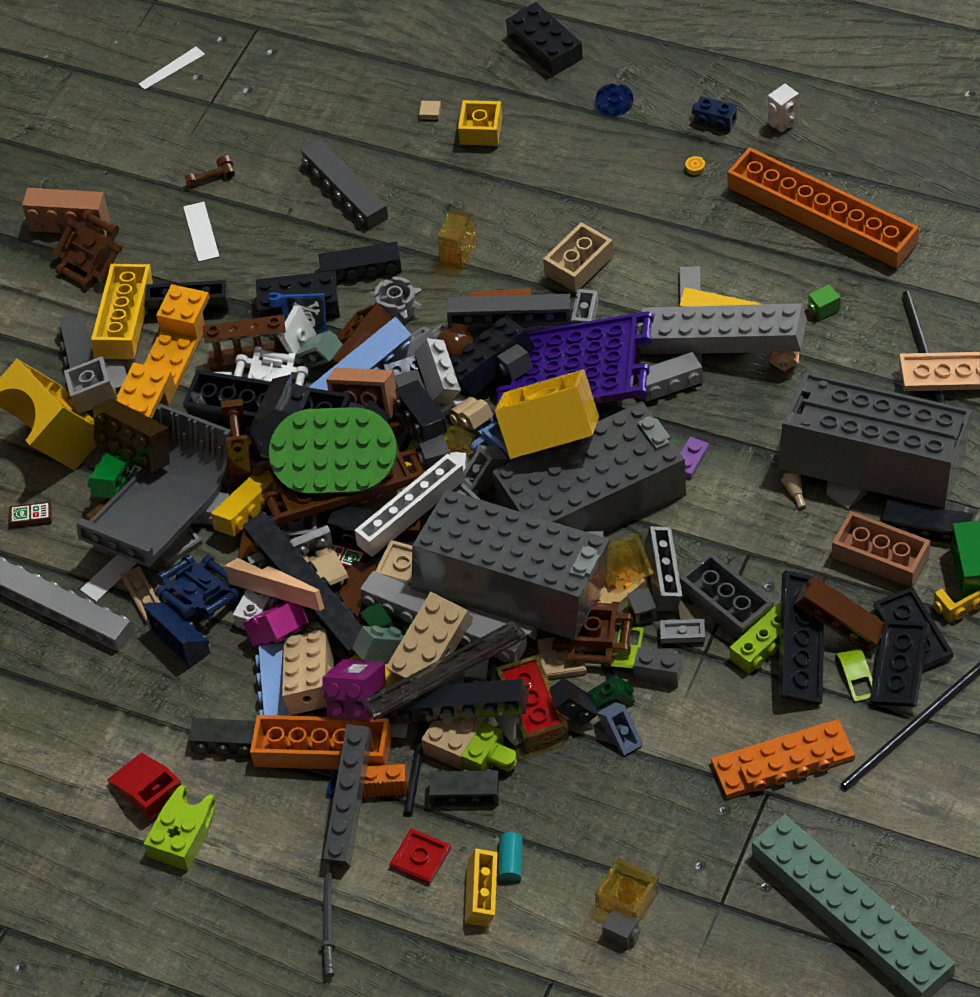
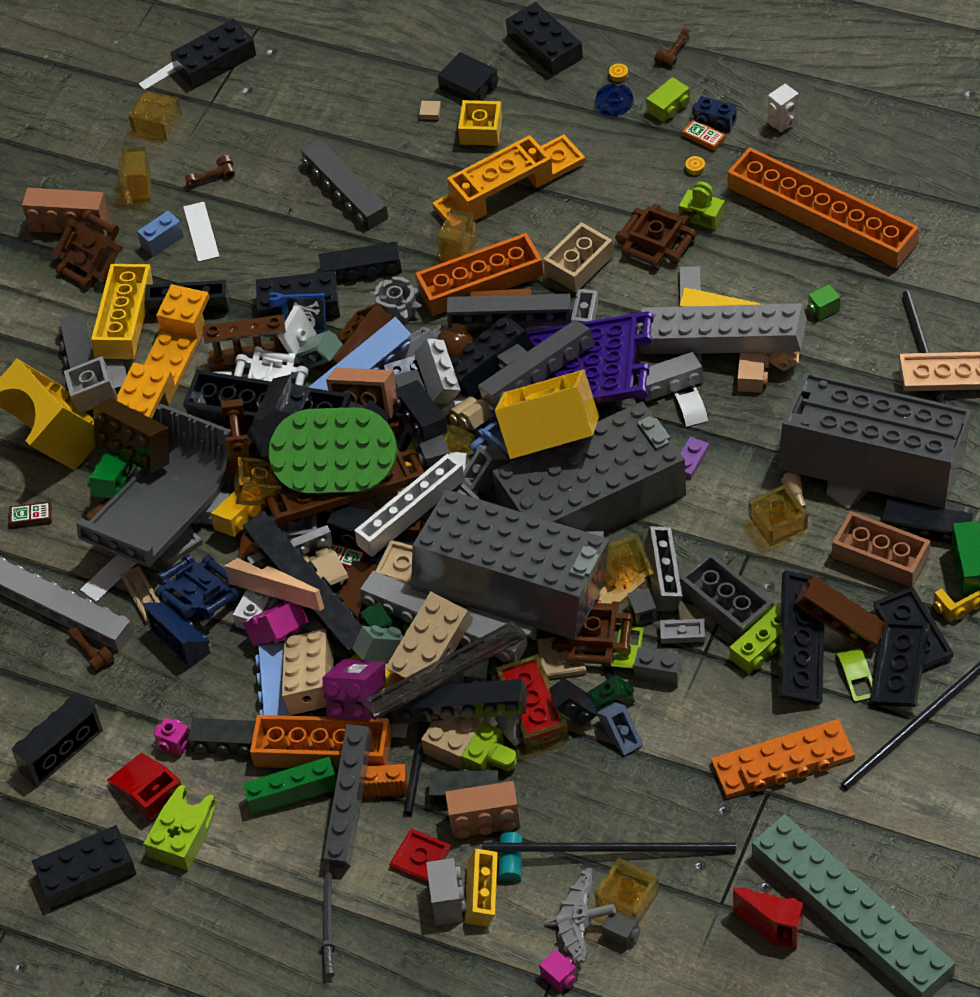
none -> black brick [11,692,103,787]
none -> black brick [31,825,137,910]
none -> reddish brown brick [68,626,115,671]
none -> clear yellow brick [118,147,151,204]
none -> clear yellow brick [128,90,182,140]
none -> medium blue brick [137,211,184,257]
none -> dark pink brick [154,717,190,755]
none -> black brick [170,18,256,89]
none -> clear yellow slope [234,457,282,506]
none -> green brick [243,757,337,815]
none -> orange brick [415,233,544,316]
none -> light grey brick [426,858,466,925]
none -> light orange bracket [432,134,586,232]
none -> black brick [438,52,498,101]
none -> nougat brick [445,781,520,838]
none -> dark grey brick [478,320,595,409]
none -> black piece [482,842,736,852]
none -> dark pink brick [539,949,577,993]
none -> light grey bar [545,868,616,963]
none -> yellow tile [609,64,628,82]
none -> reddish brown brick [615,203,697,269]
none -> lime brick [646,77,690,123]
none -> reddish brown brick [654,27,691,67]
none -> white piece [673,385,708,427]
none -> lime brick [679,182,725,230]
none -> tile [682,119,726,151]
none -> red slope [733,887,803,950]
none -> light nougat brick [738,352,769,393]
none -> clear yellow brick [748,484,808,546]

